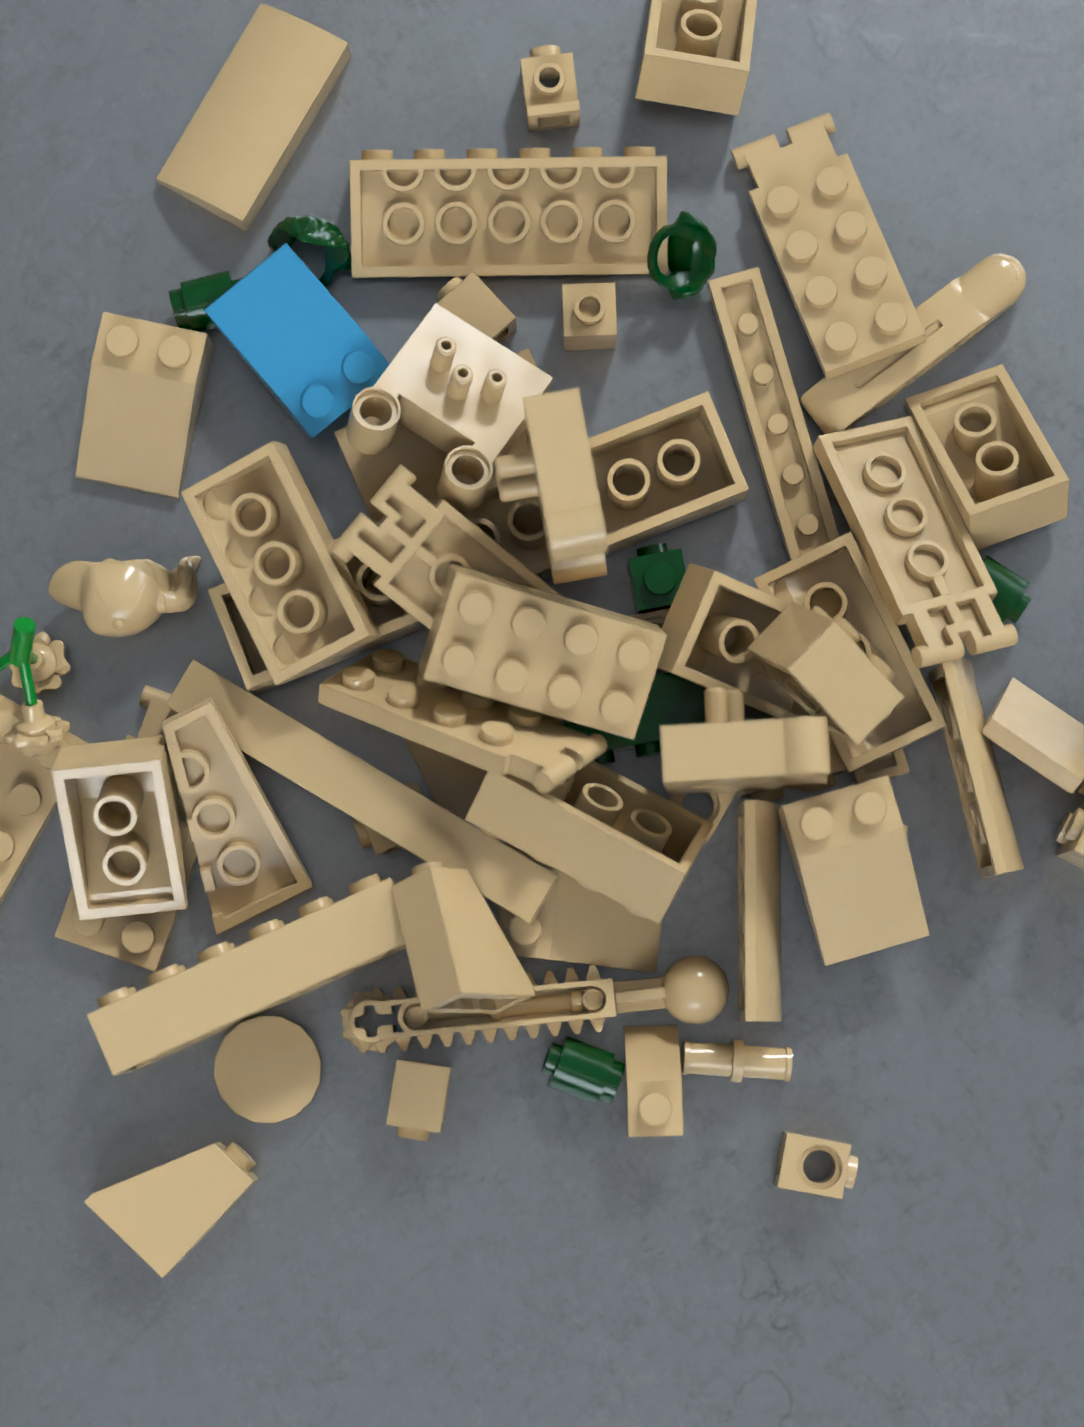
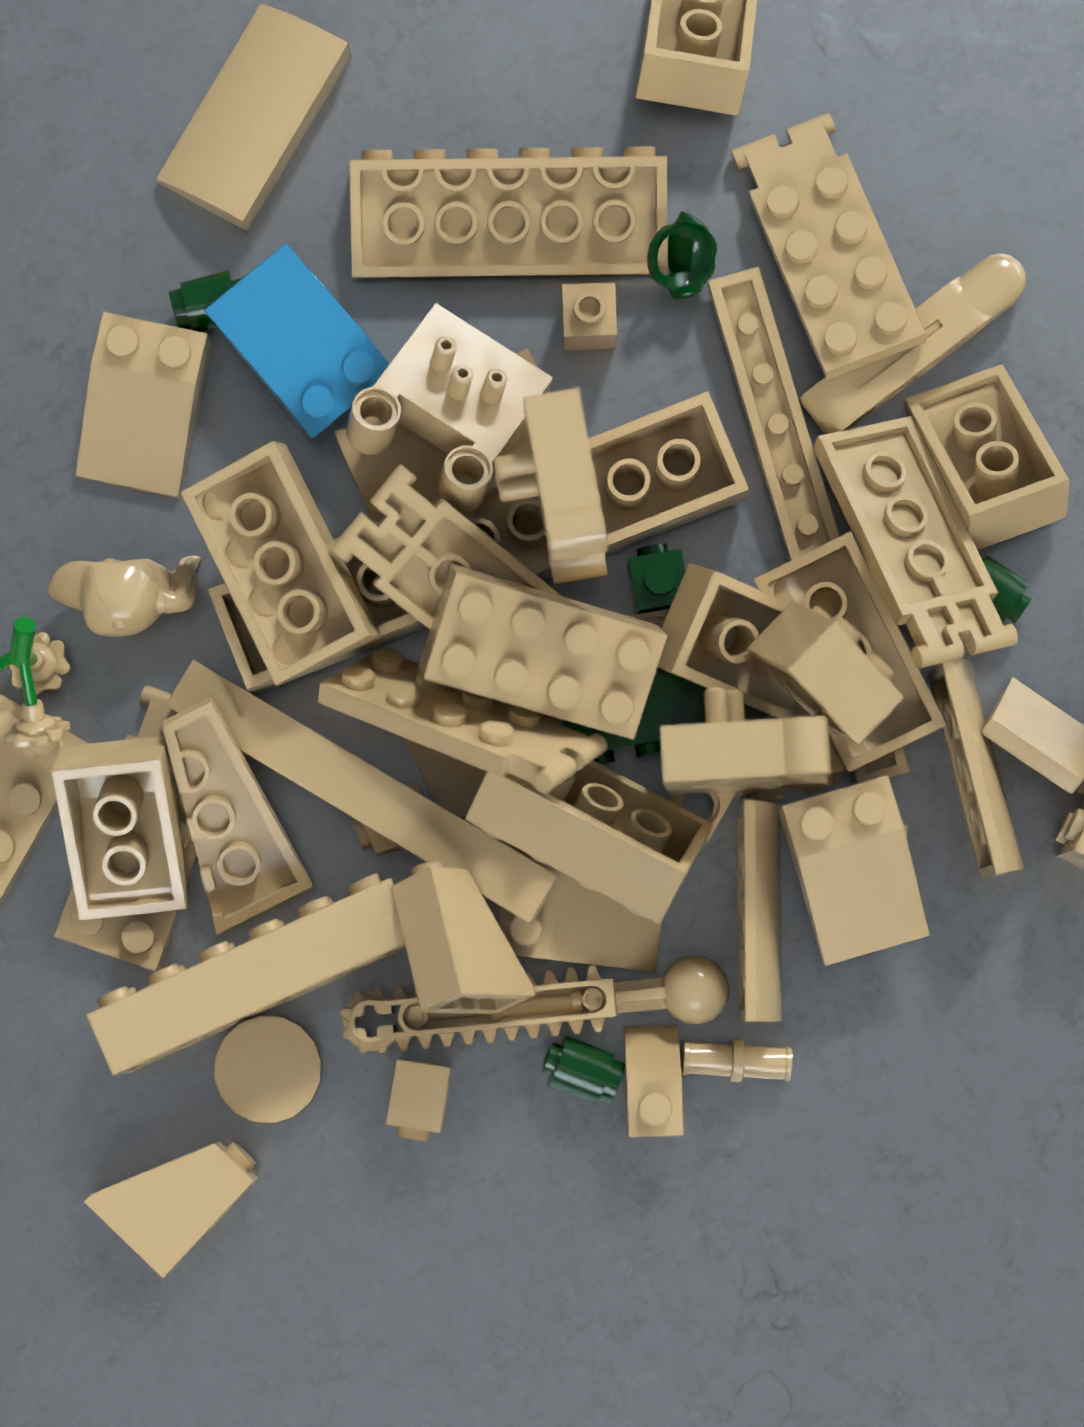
dark green piece [267,215,351,288] -> none
tan brick [435,272,517,344] -> none
tan brick [520,45,580,132] -> none
tan brick [773,1131,858,1199] -> none

